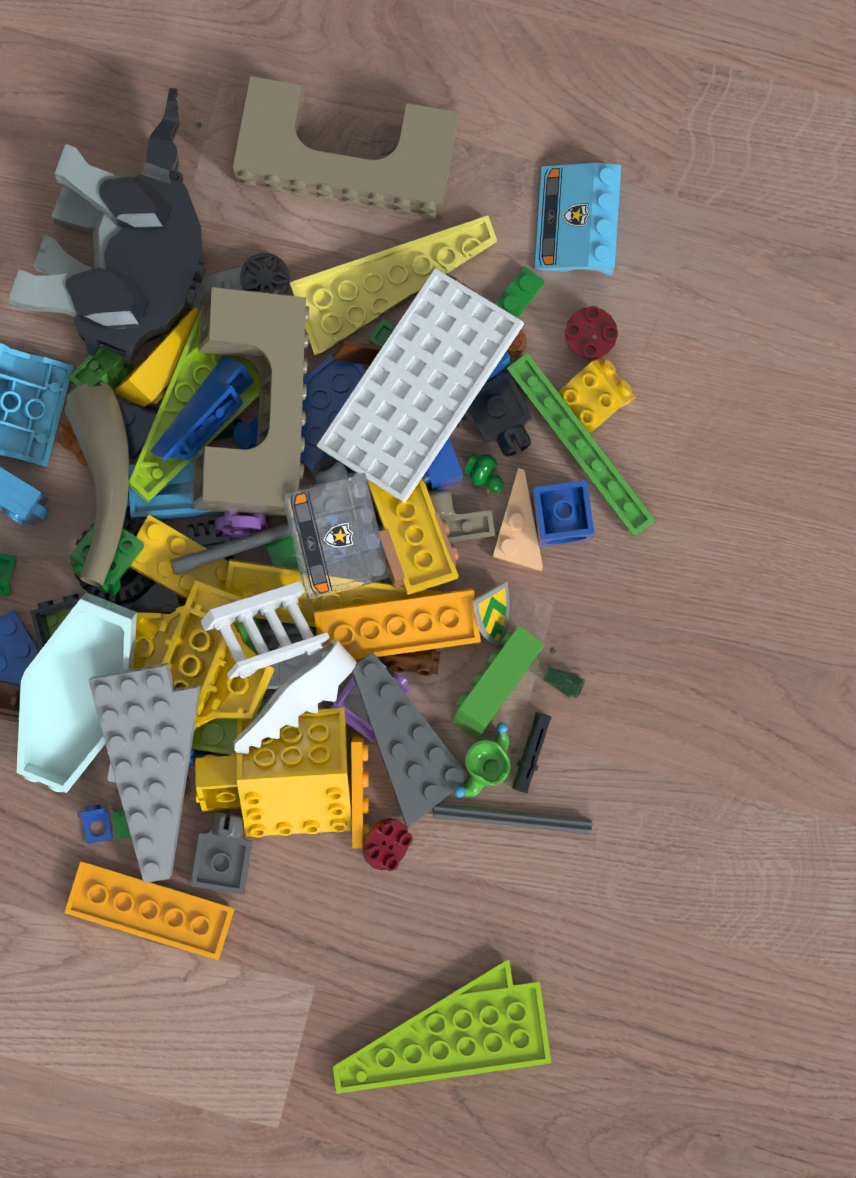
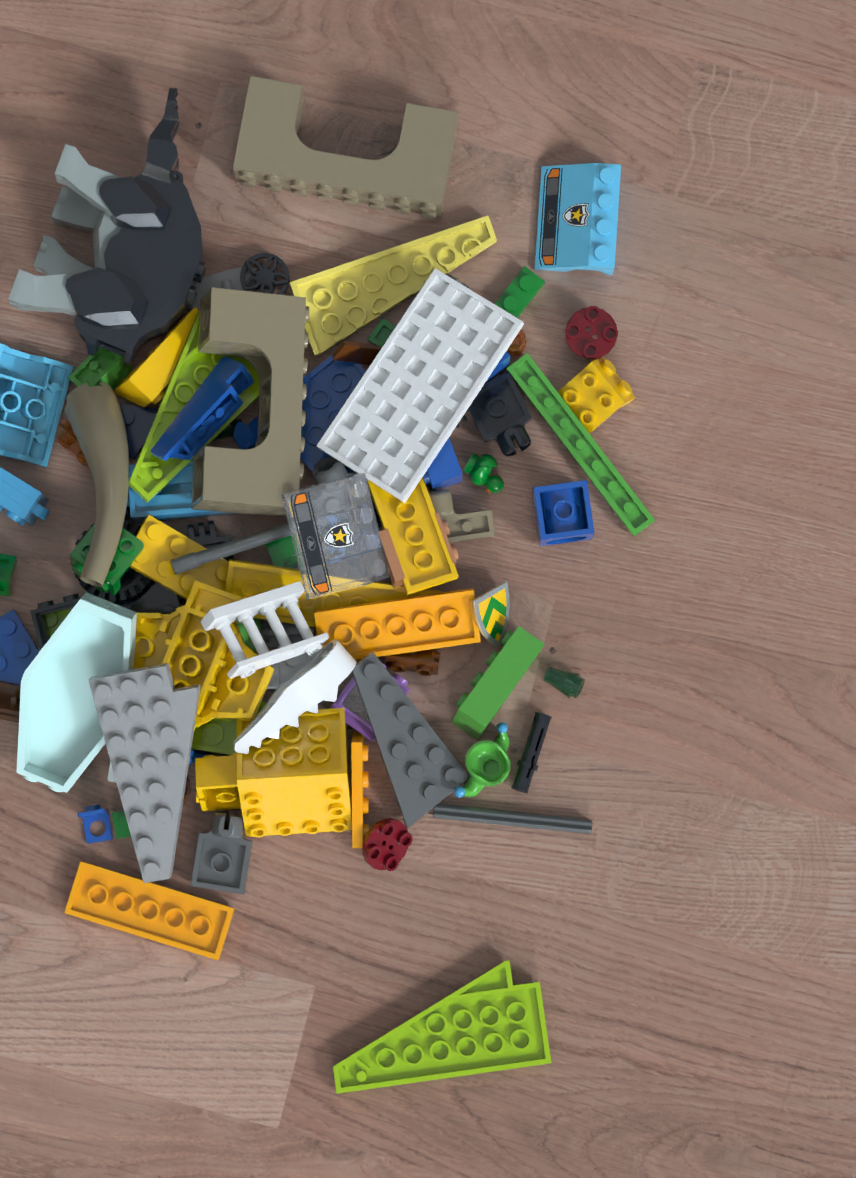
medium lavender plate [215,511,268,538] -> none
light nougat wing [493,468,543,572] -> none

